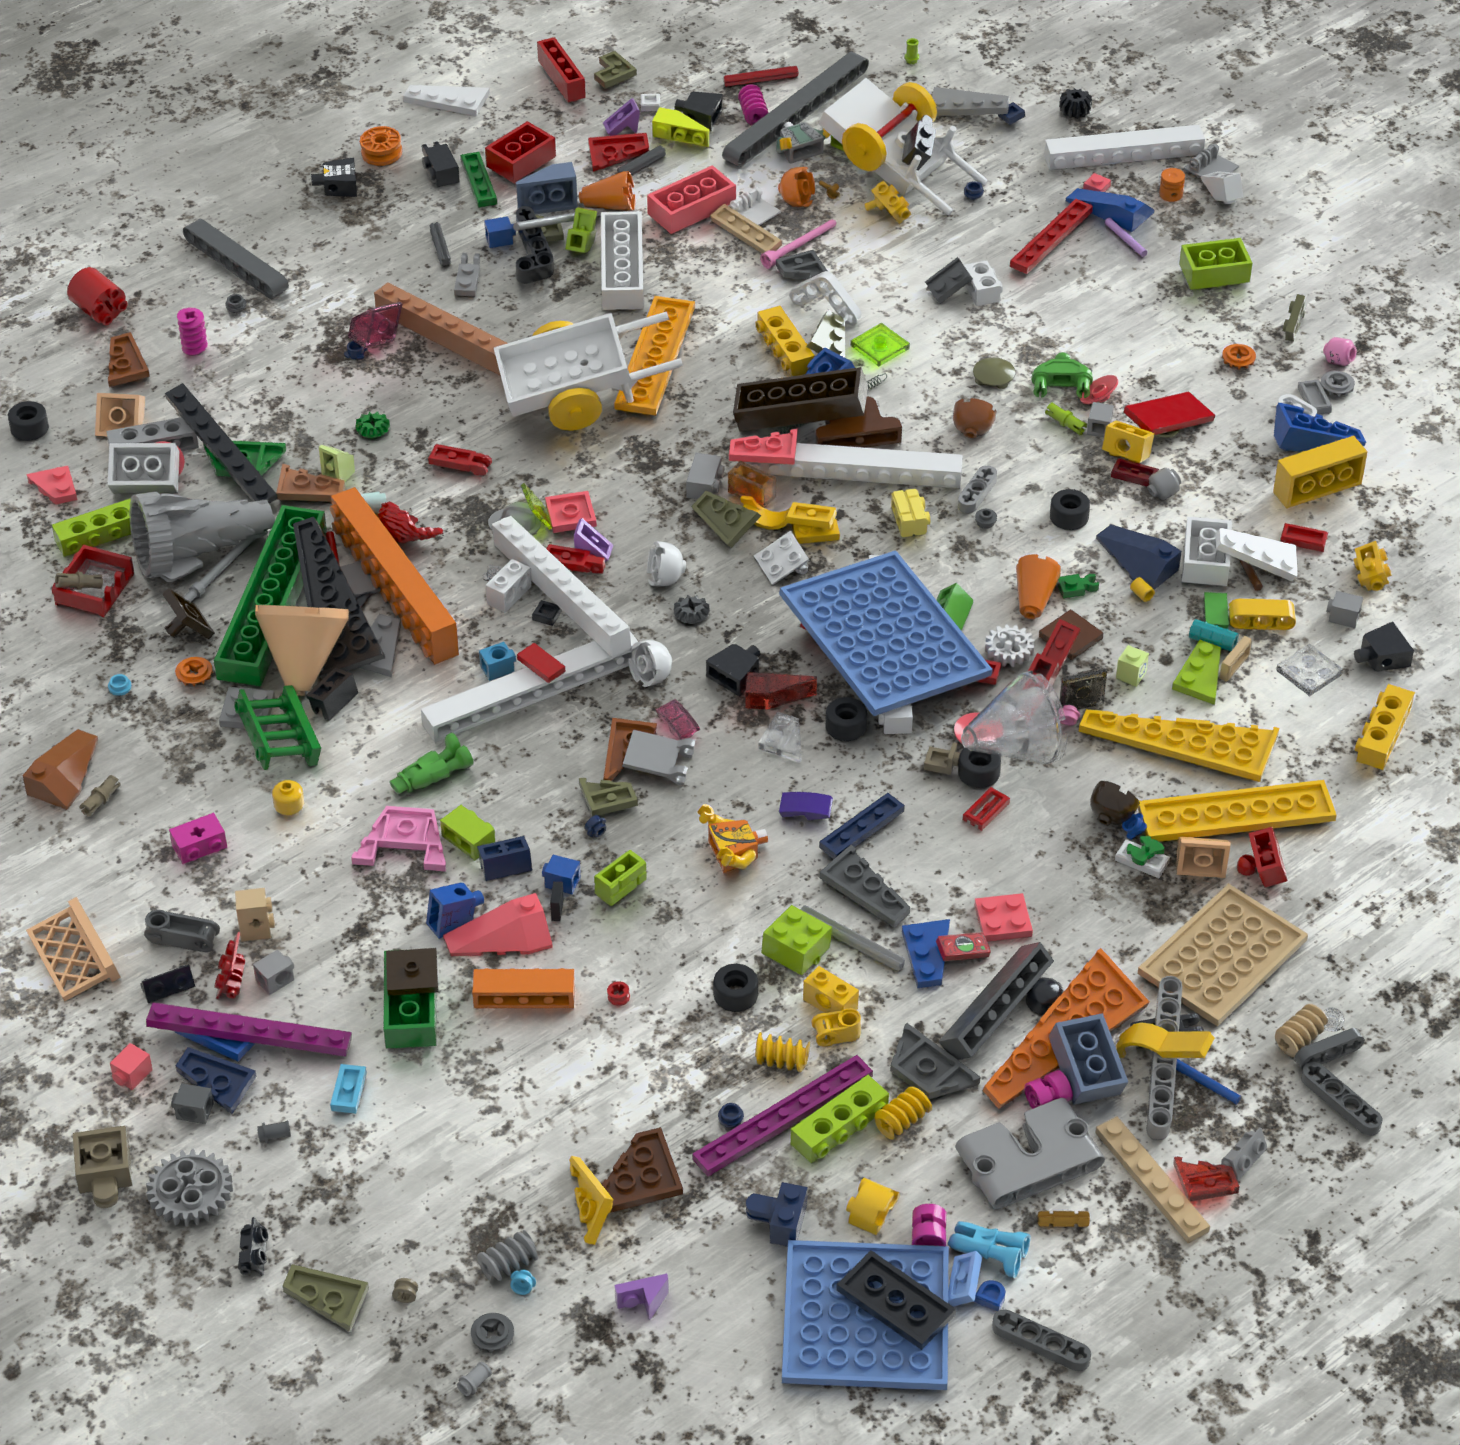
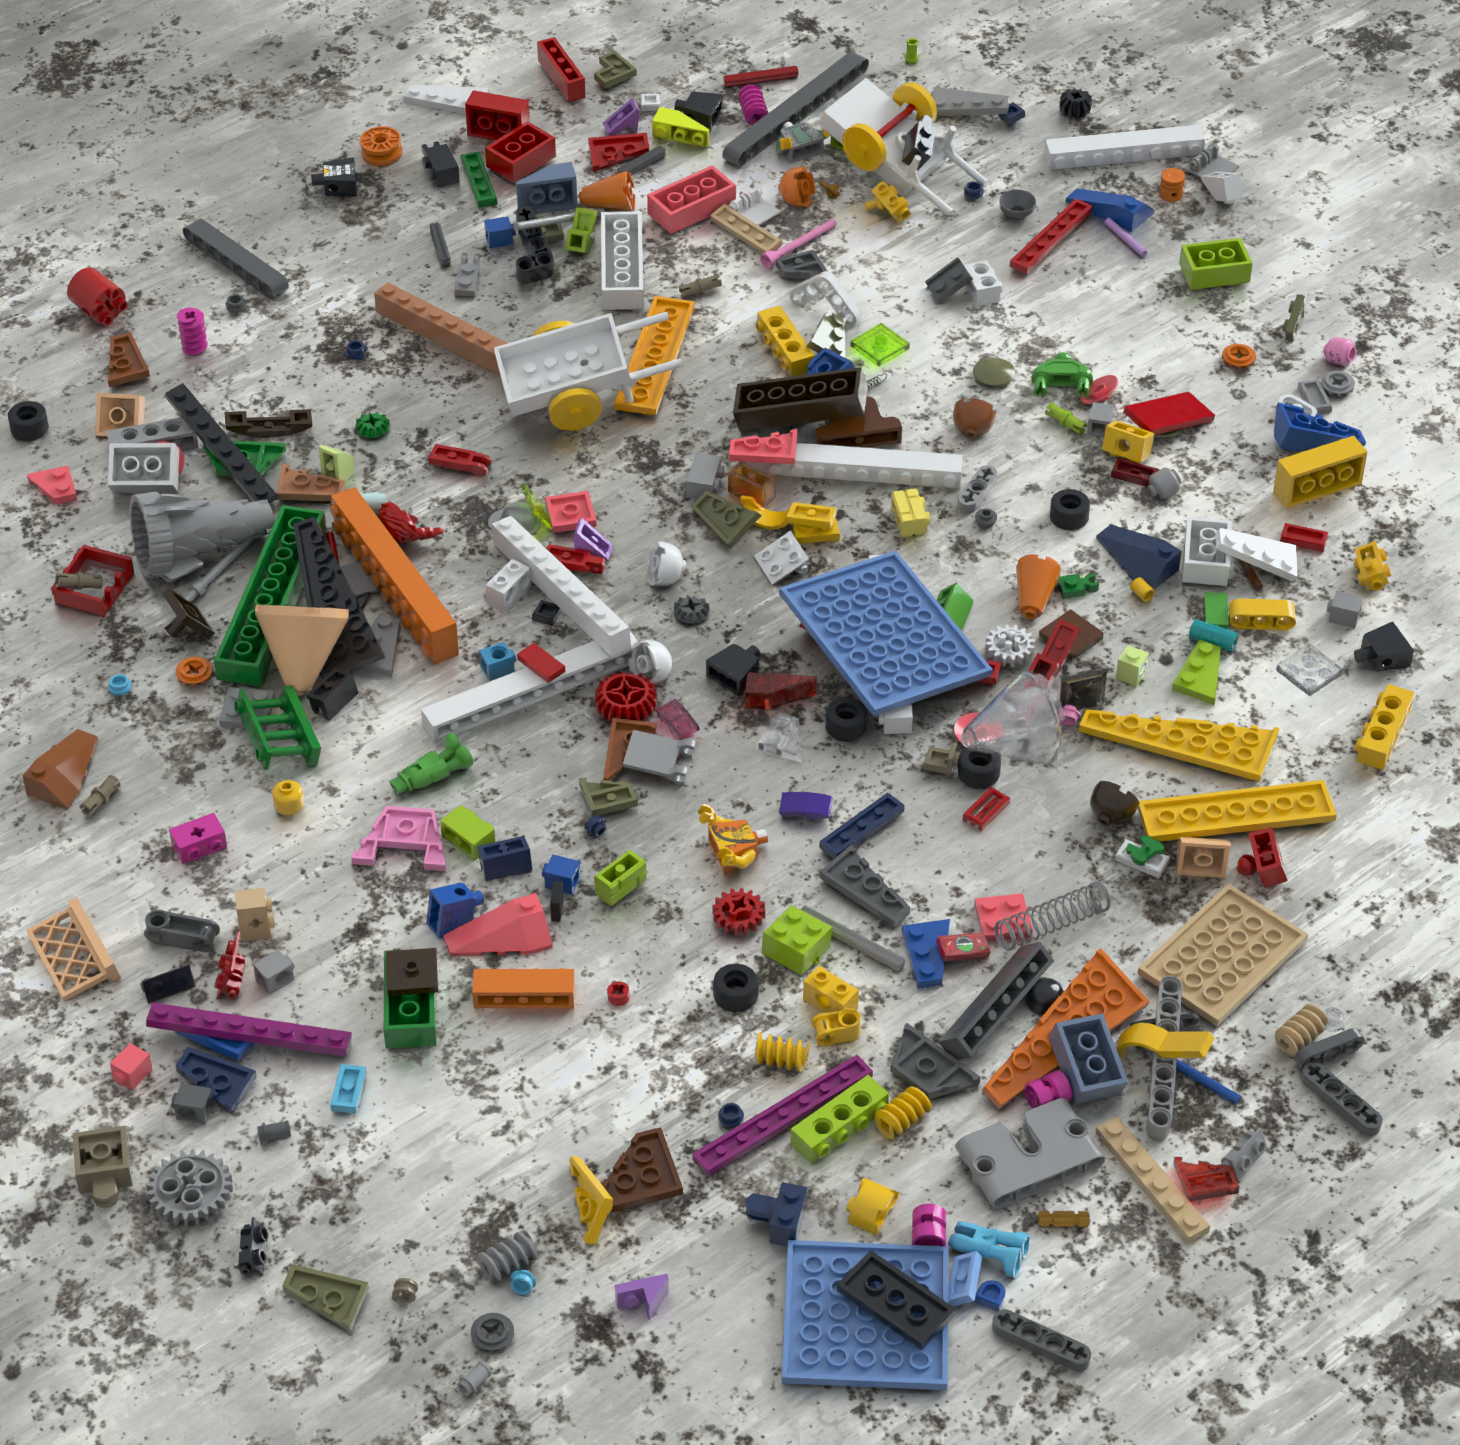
lime brick [52,498,131,557] -> none
clear pink slope [348,302,403,348] -> none
coral plate [1083,173,1111,192] -> none
blue plate [1122,813,1147,840] -> none
tan tile [1219,636,1252,682] -> none
none -> dark brown slope [225,409,312,438]
none -> red brick [465,90,530,141]
none -> red gear [594,671,657,724]
none -> dark tan pin [679,274,722,299]
none -> red gear [712,888,766,936]
none -> light grey piece [994,881,1111,951]
none -> dark grey piece [999,189,1036,220]

